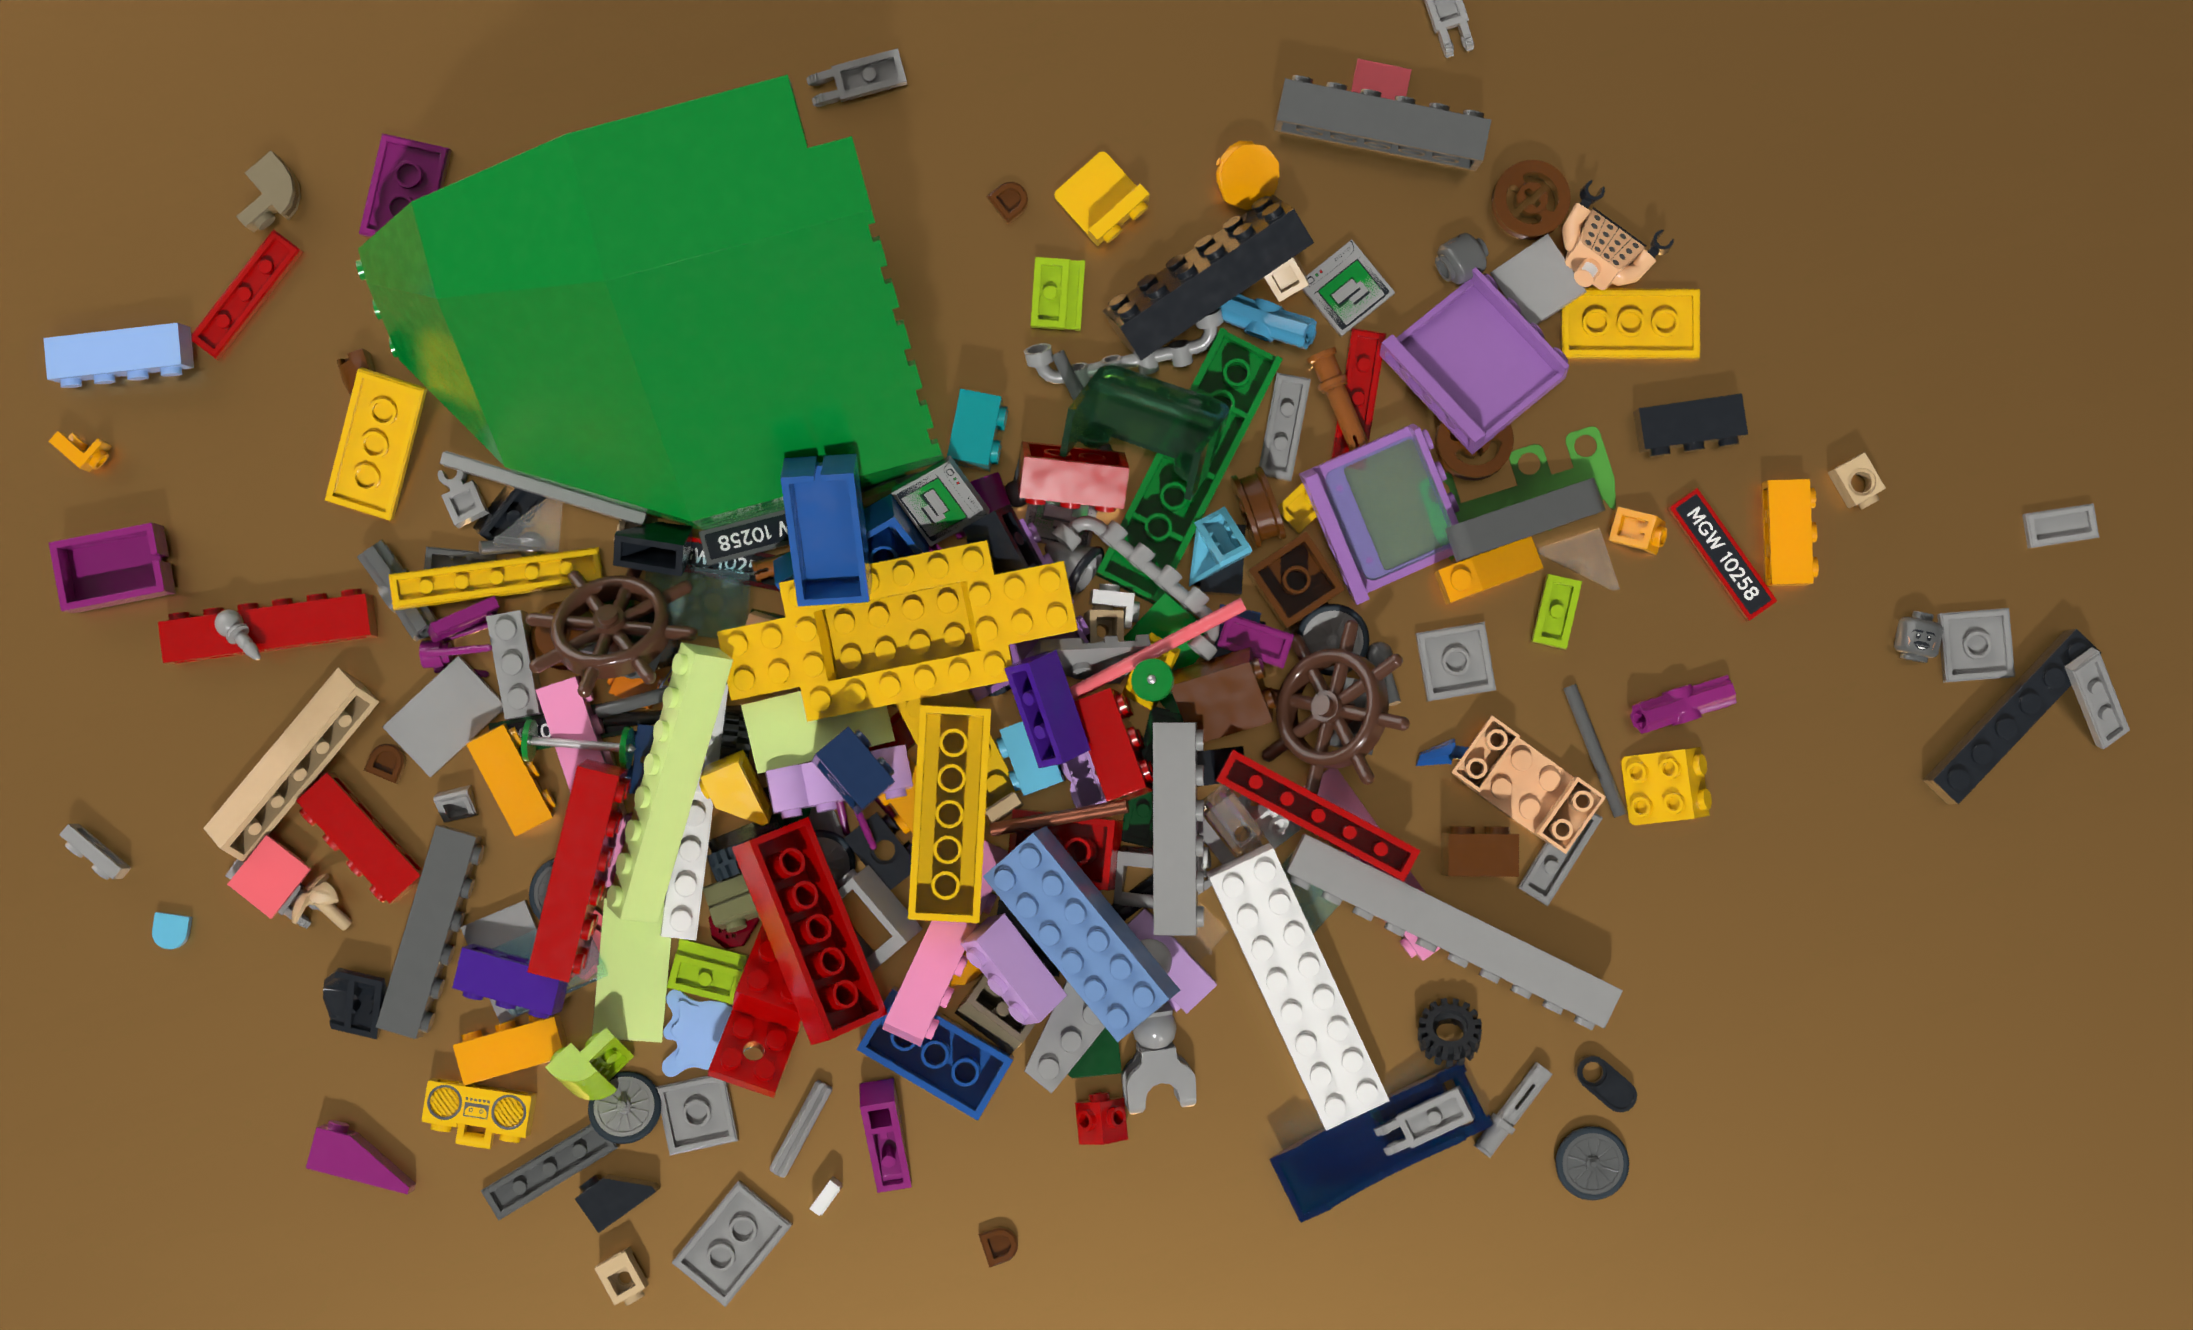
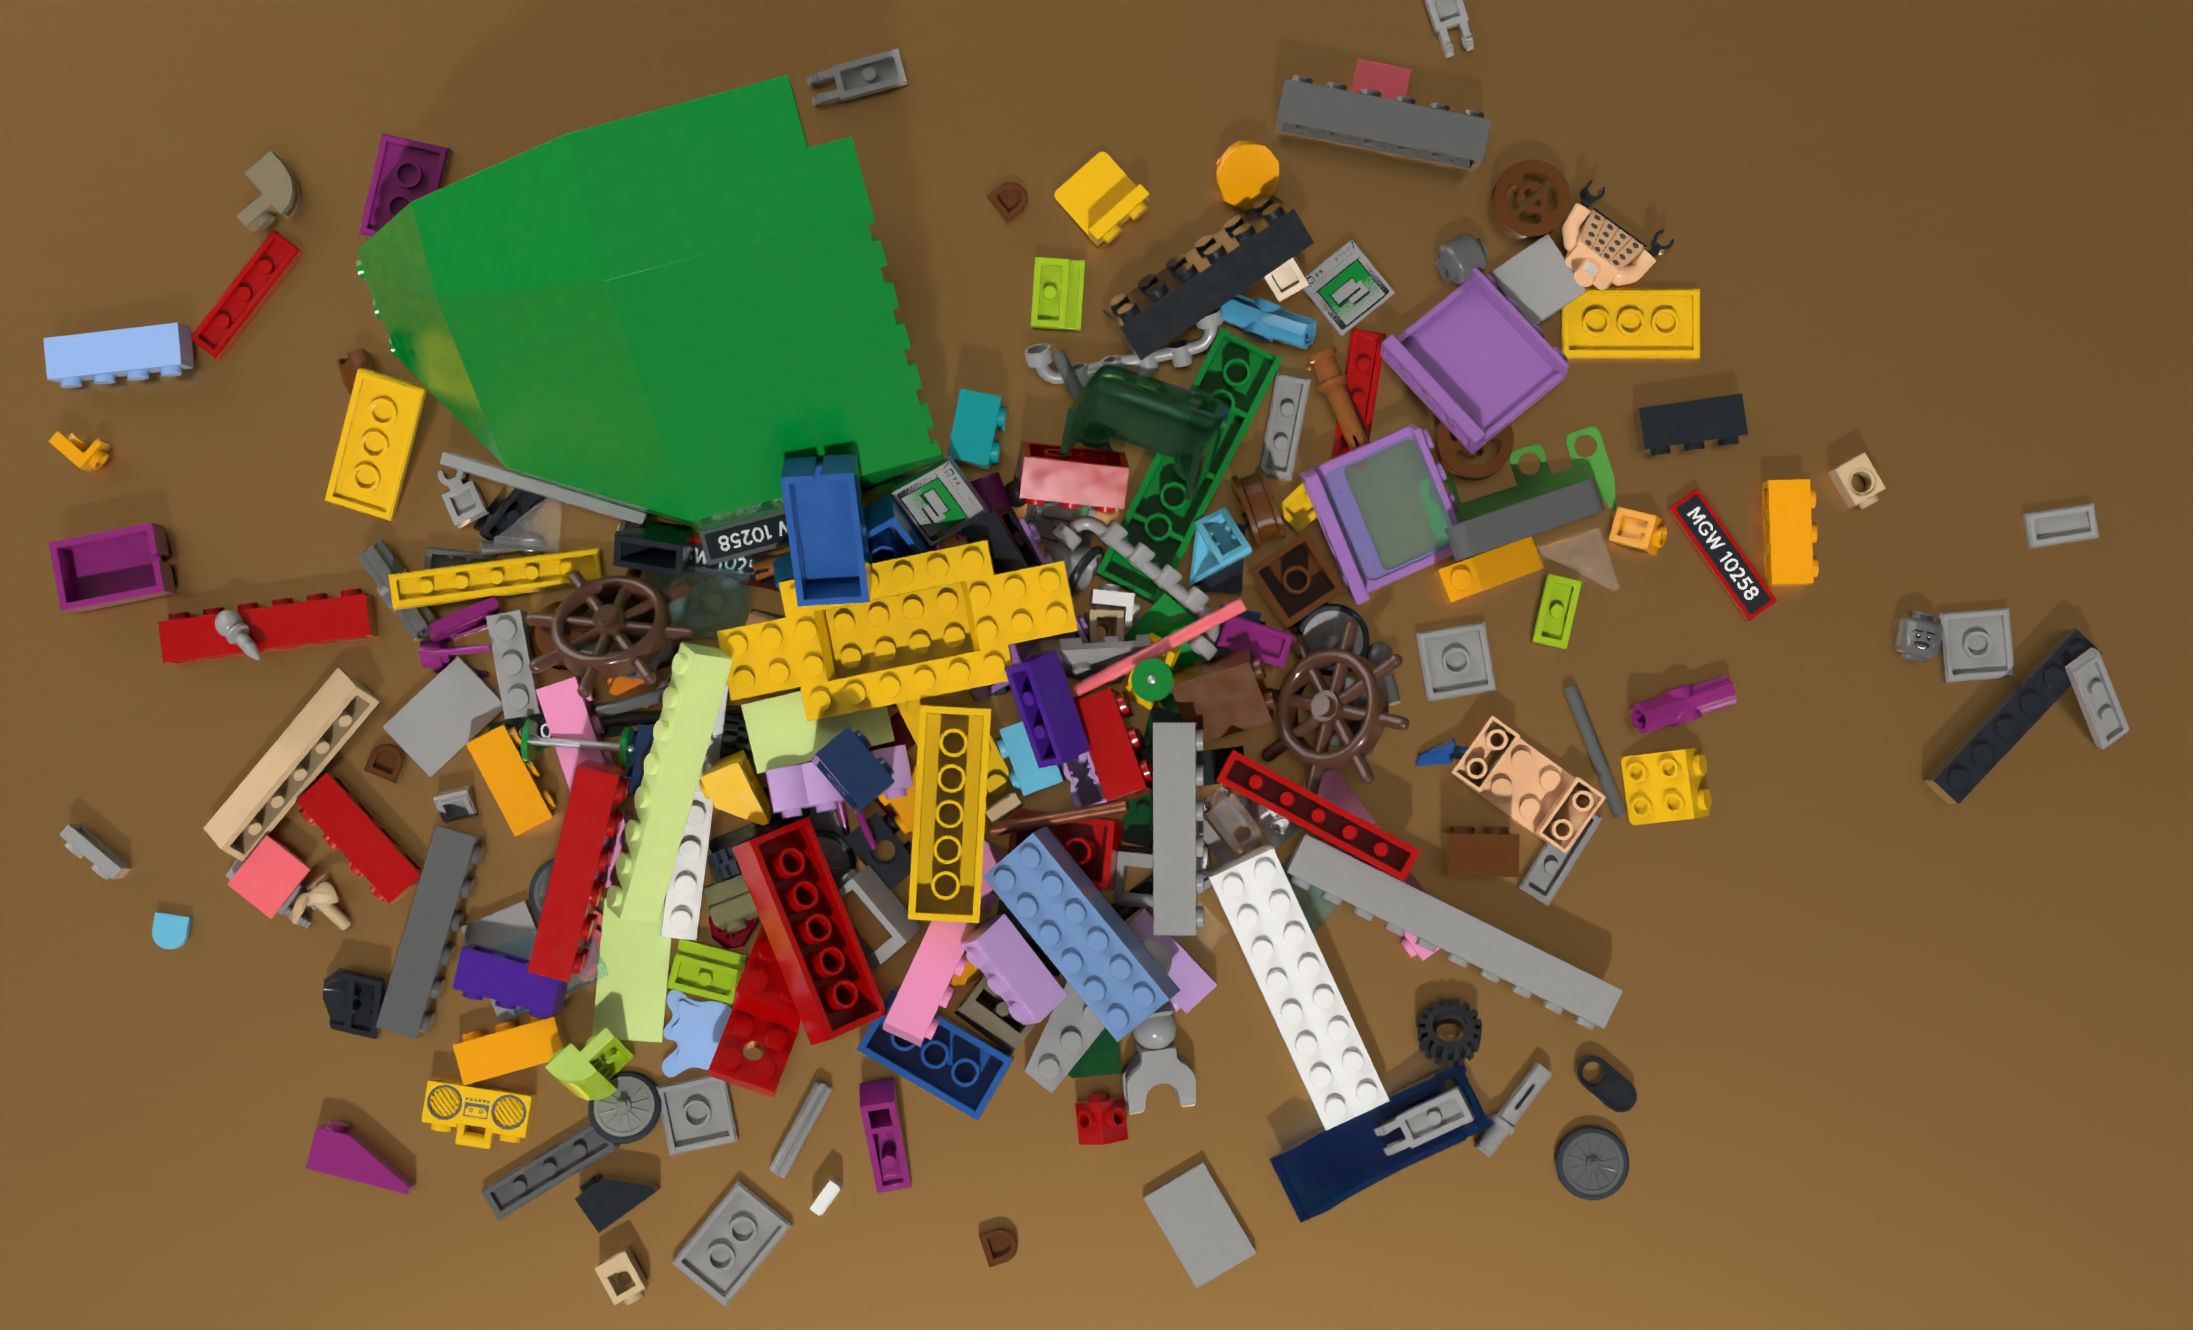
none -> light grey tile [1143,1161,1257,1289]

